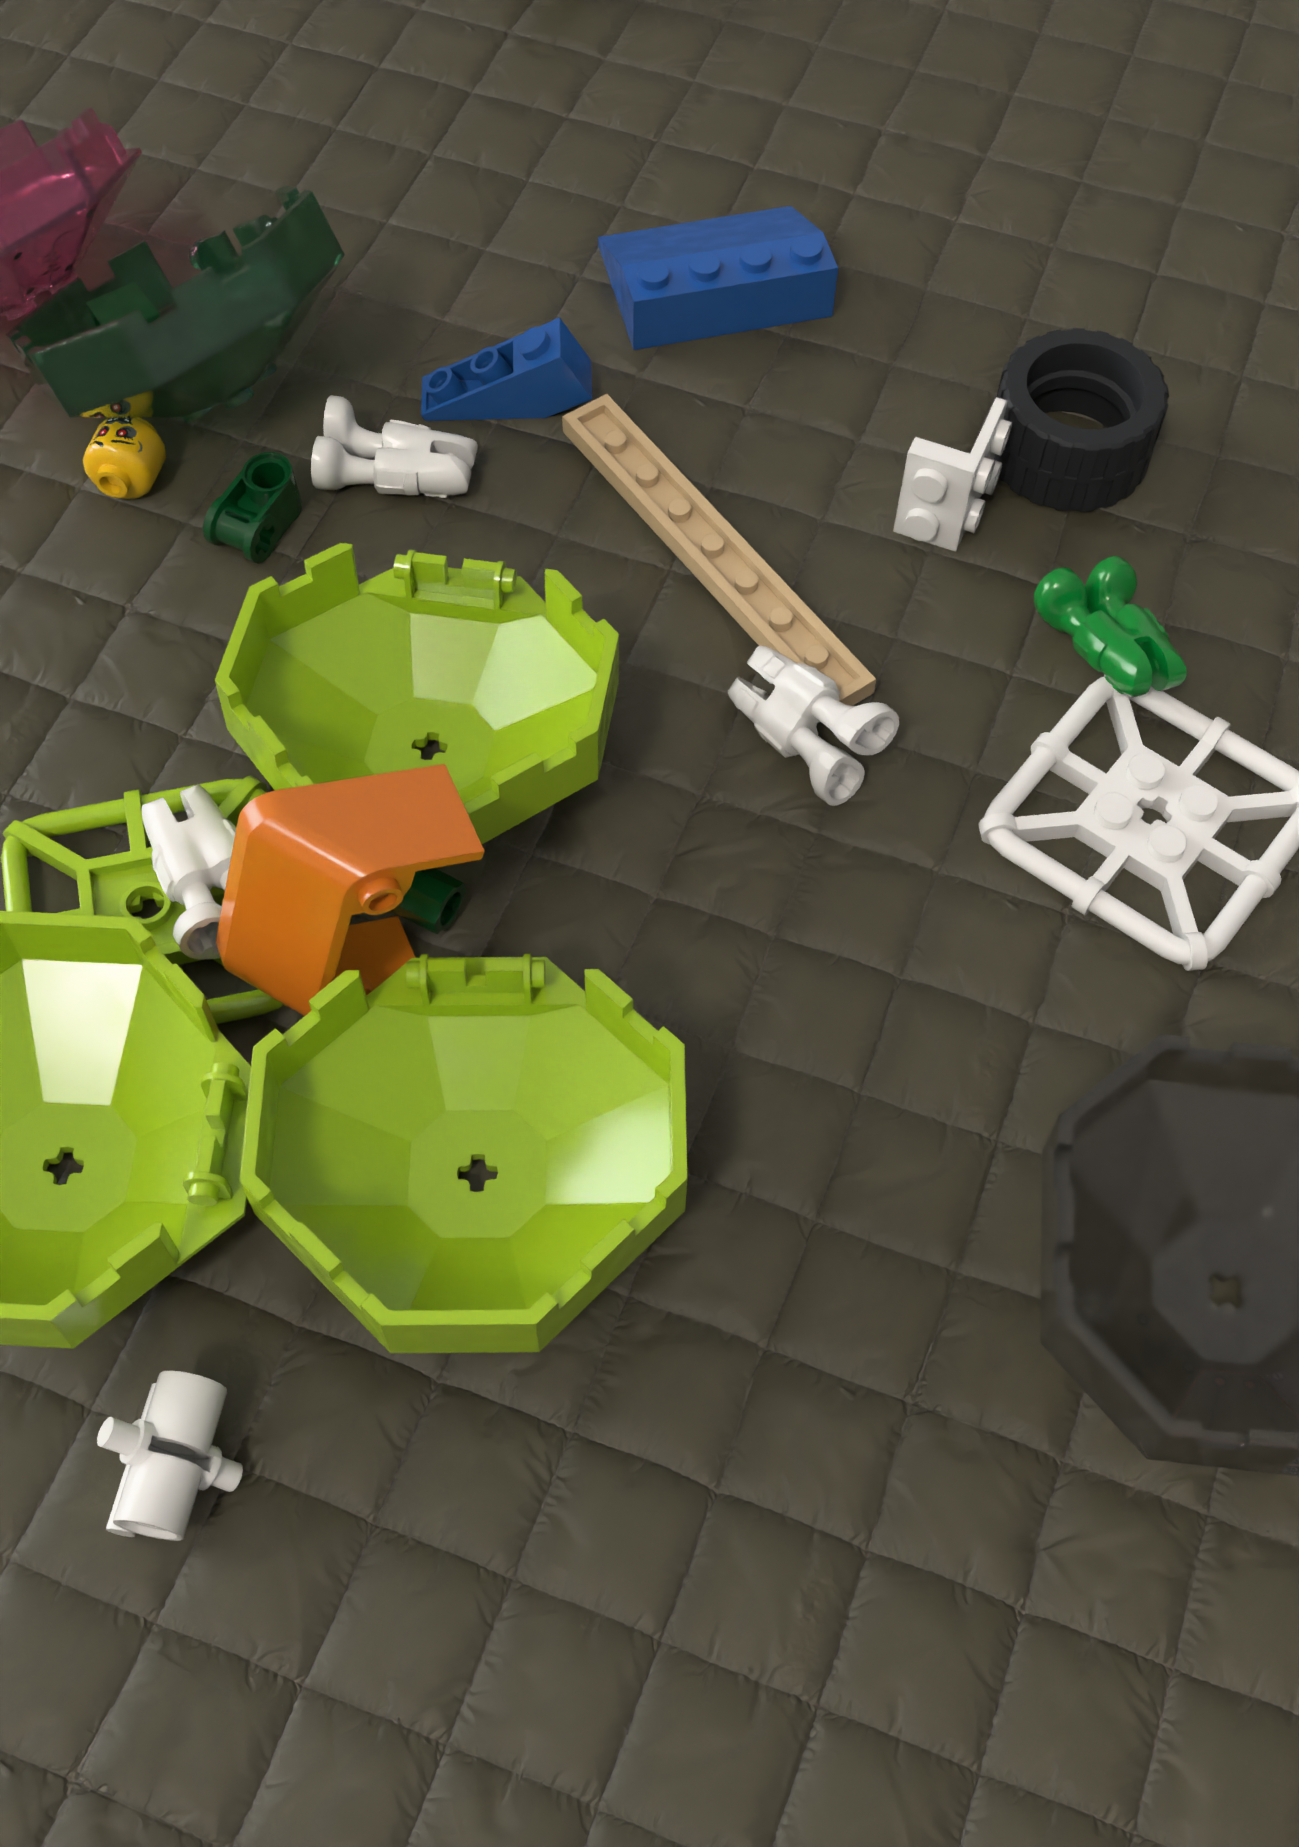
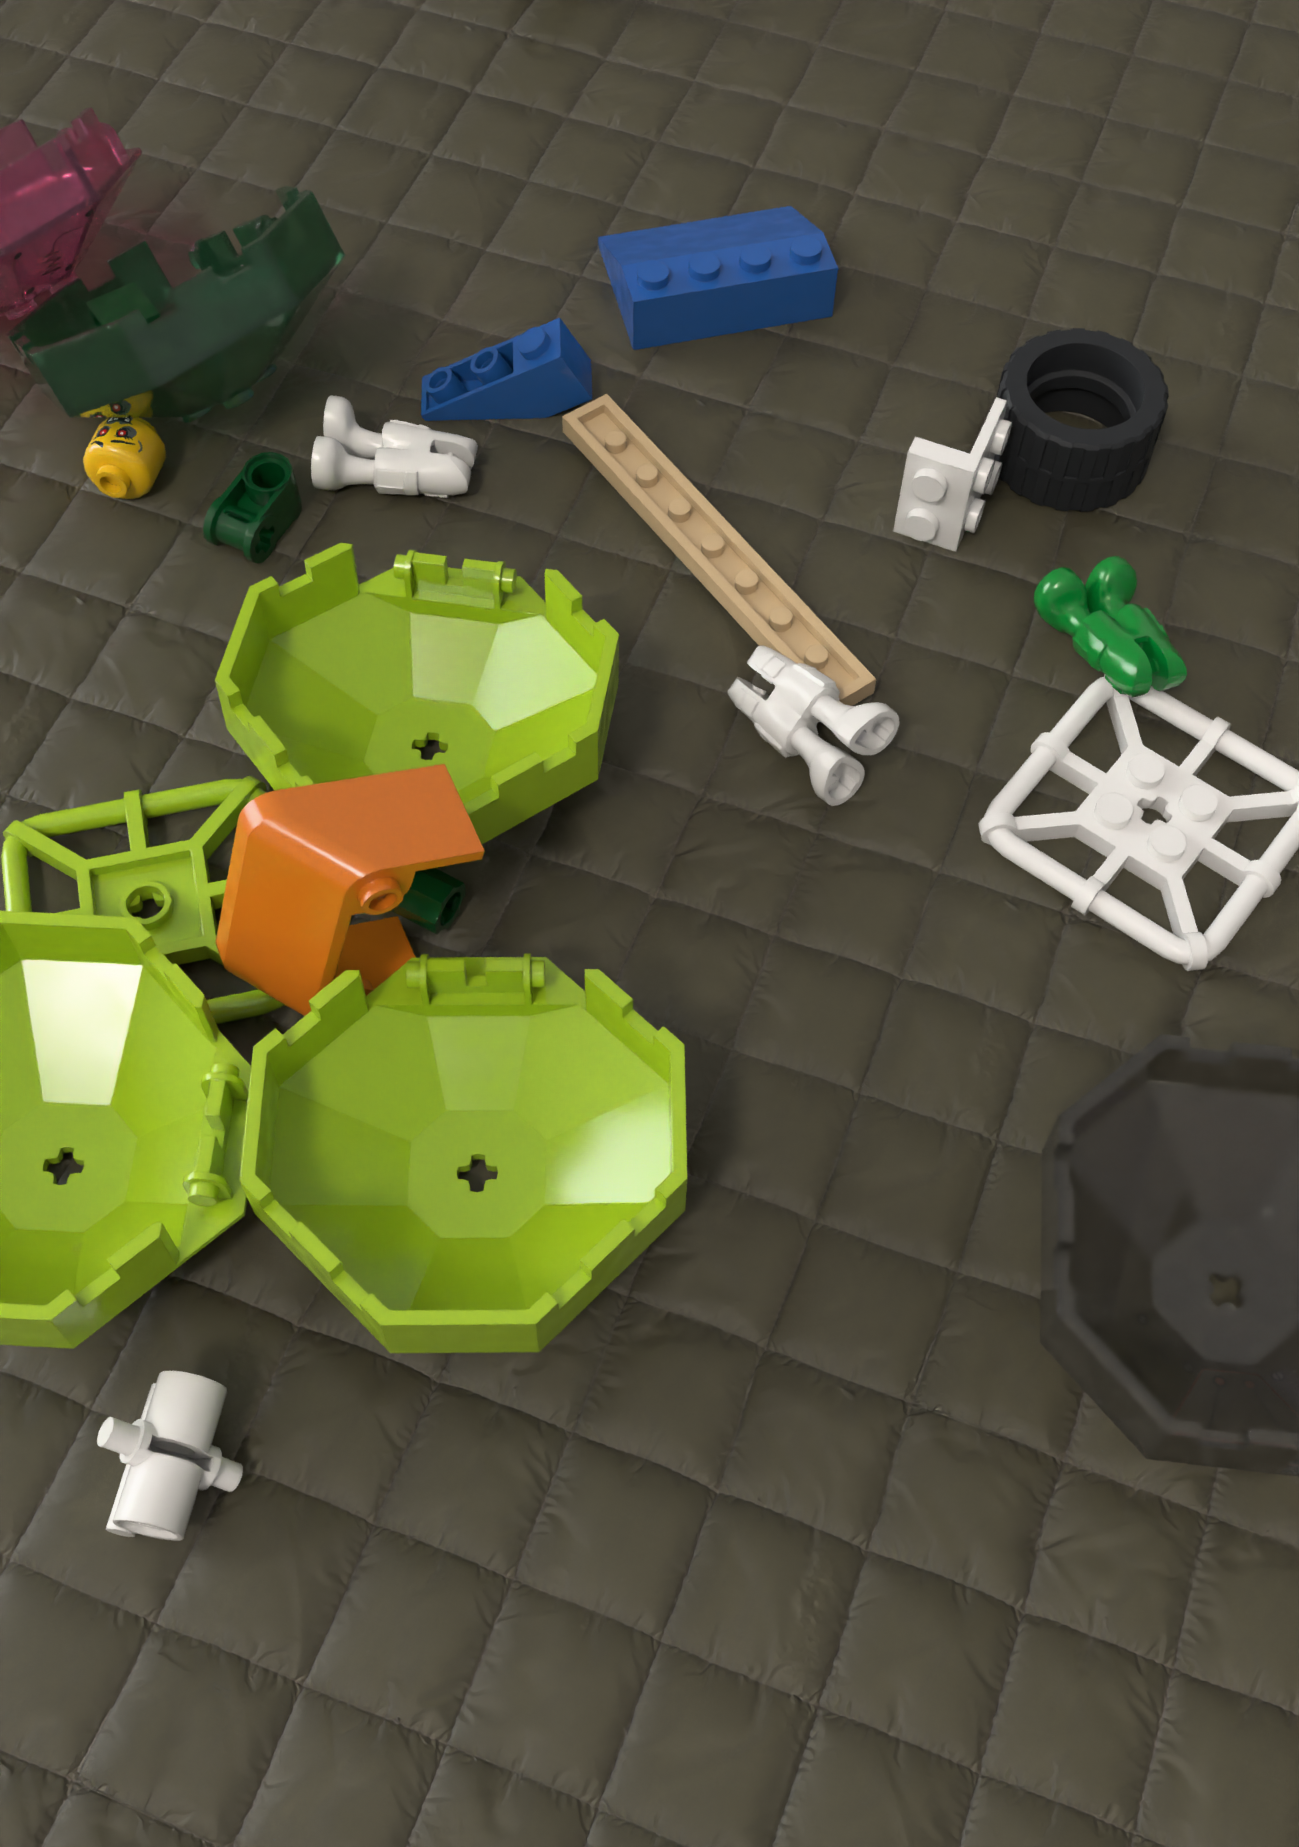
white piece [141,784,236,960] -> none

